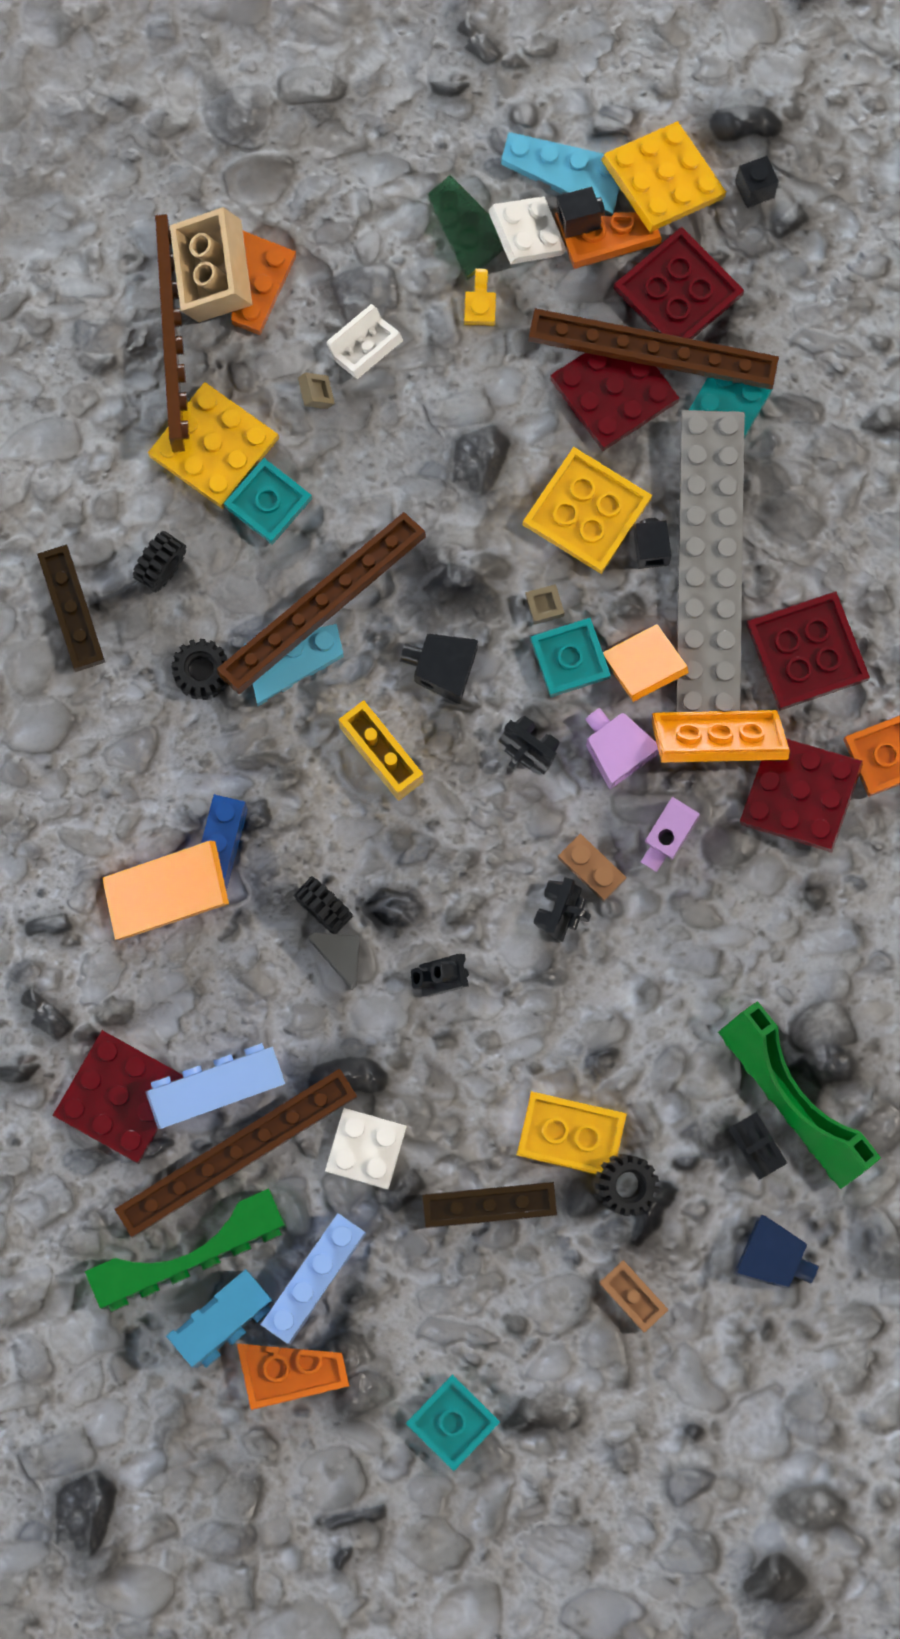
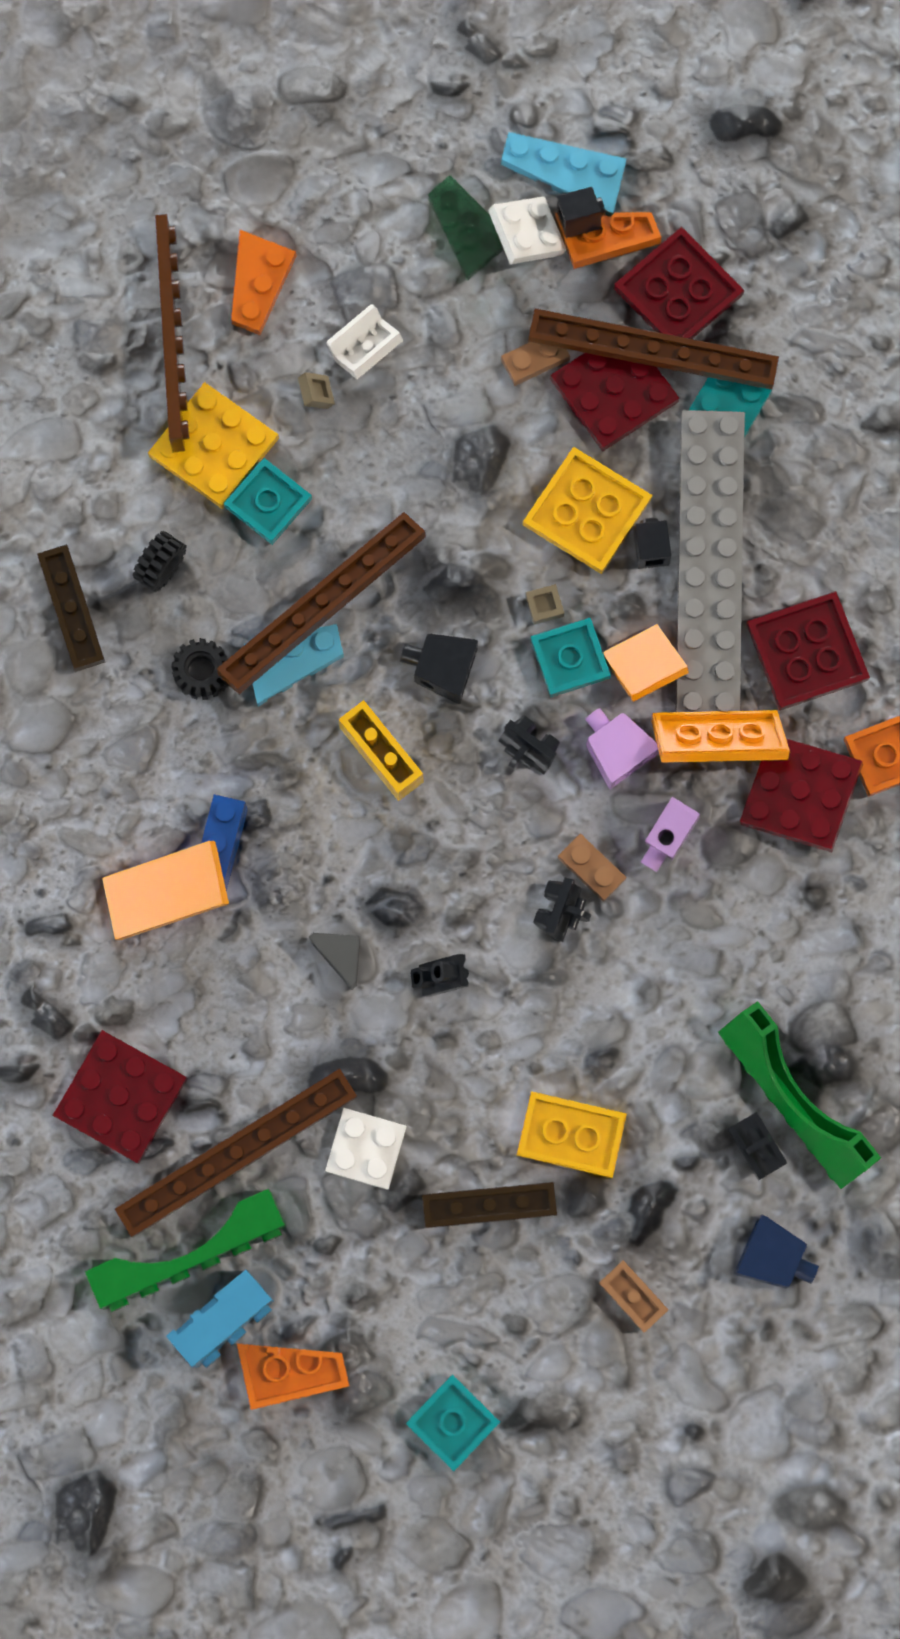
light blue brick [145,1043,285,1129] -> none
tan brick [170,207,253,322] -> none
light blue arch [260,1213,366,1345] -> none
black tyre [293,876,353,934] -> none
yellow plate [464,269,496,326] -> none
black tyre [595,1154,659,1216] -> none
yellow plate [601,121,727,232] -> none
black brick [735,155,779,208] -> none
none -> medium nougat plate [501,342,570,386]

